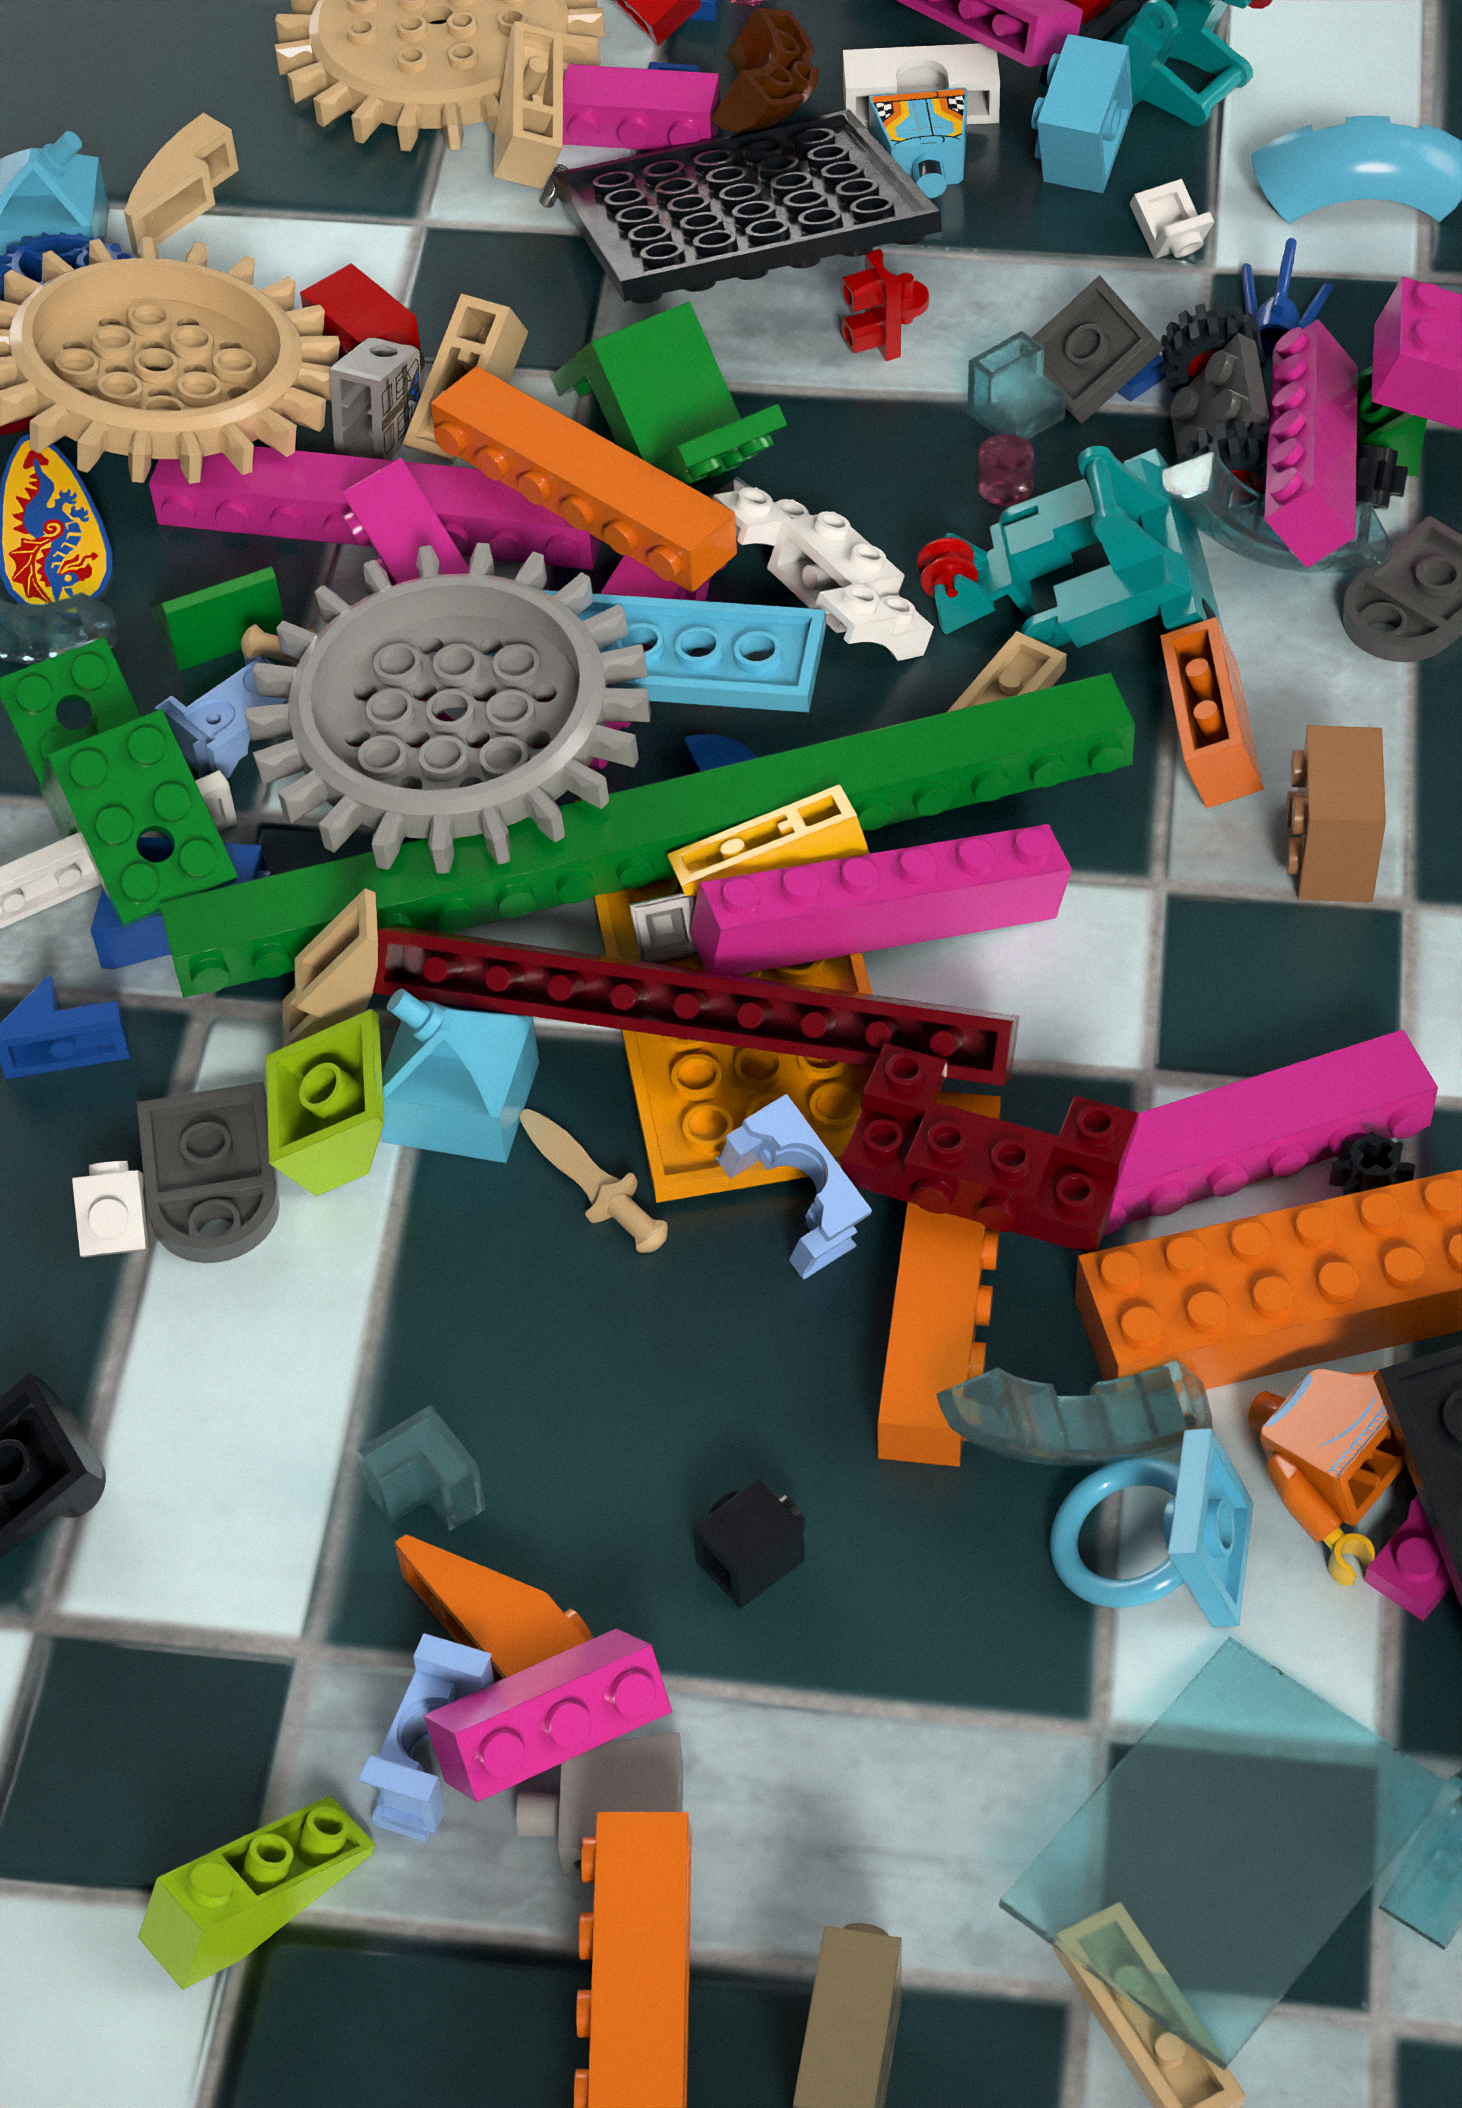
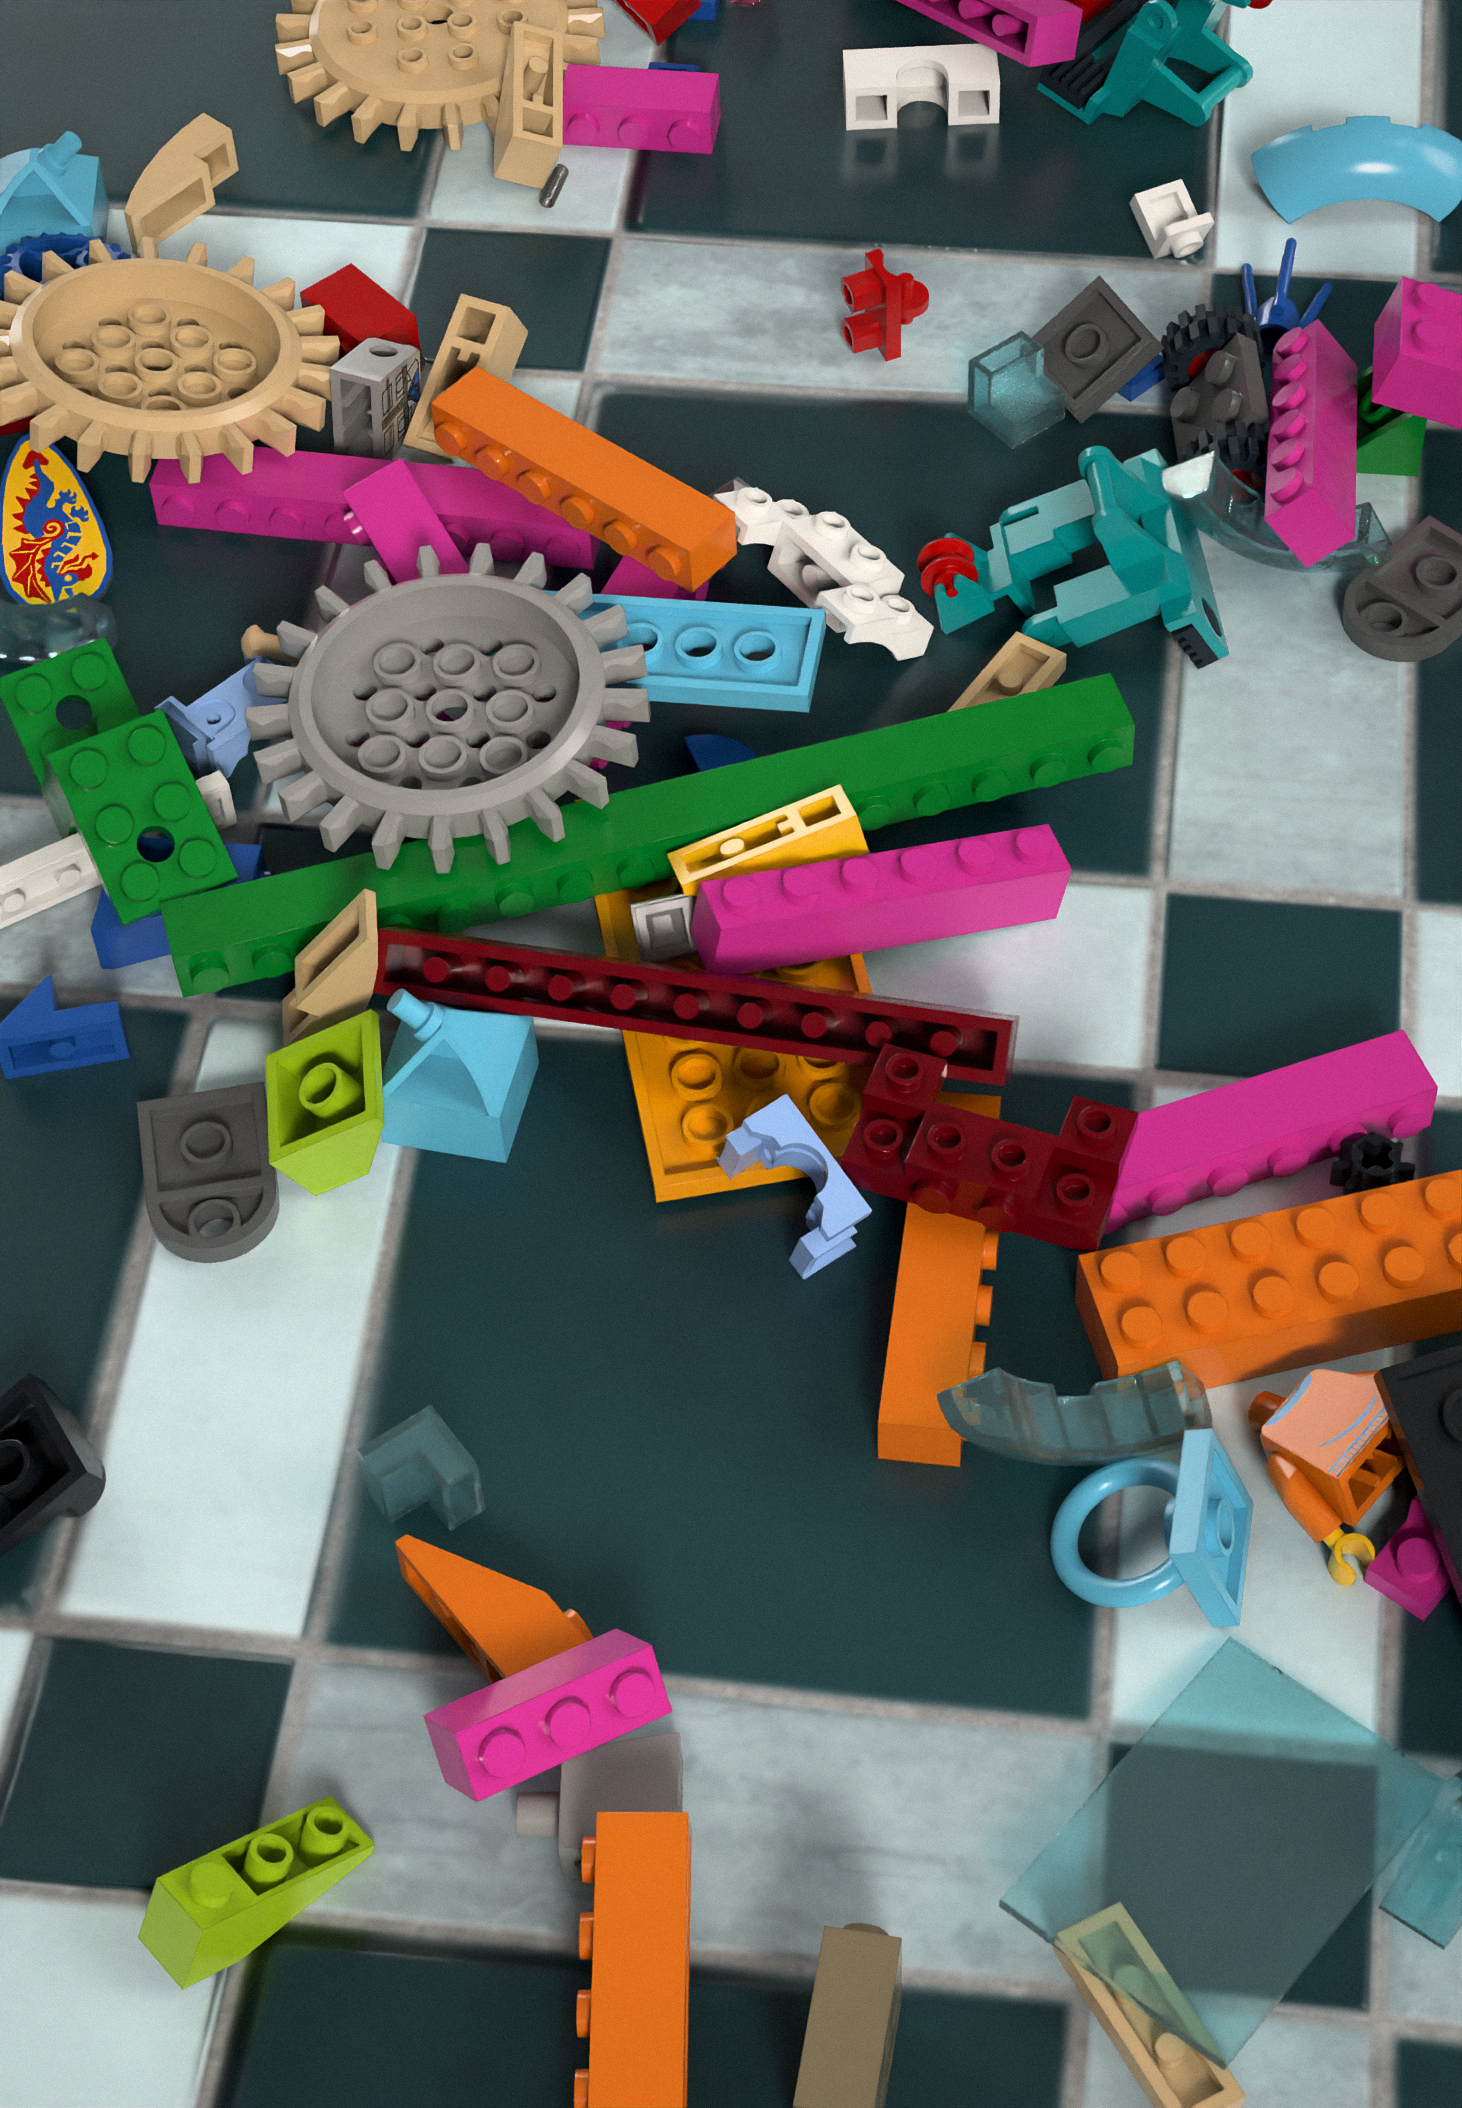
white bracket [72,1161,149,1258] -> none
green slope [149,566,284,671] -> none
light blue piece [358,1633,495,1842] -> none
tan sword [519,1109,668,1253] -> none
green bracket [550,301,787,487] -> none
black plate [552,109,942,304] -> none
black brick [693,1479,806,1609] -> none
reddish brown brick [711,8,819,132] -> none
medium azure torso [869,88,968,198] -> none
clear pink wheel [978,434,1034,506] -> none
medium azure brick [1031,34,1133,194] -> none
orange brick [1160,617,1264,809] -> none
medium nougat brick [1285,725,1386,902] -> none
black gear [1356,445,1408,510] -> none

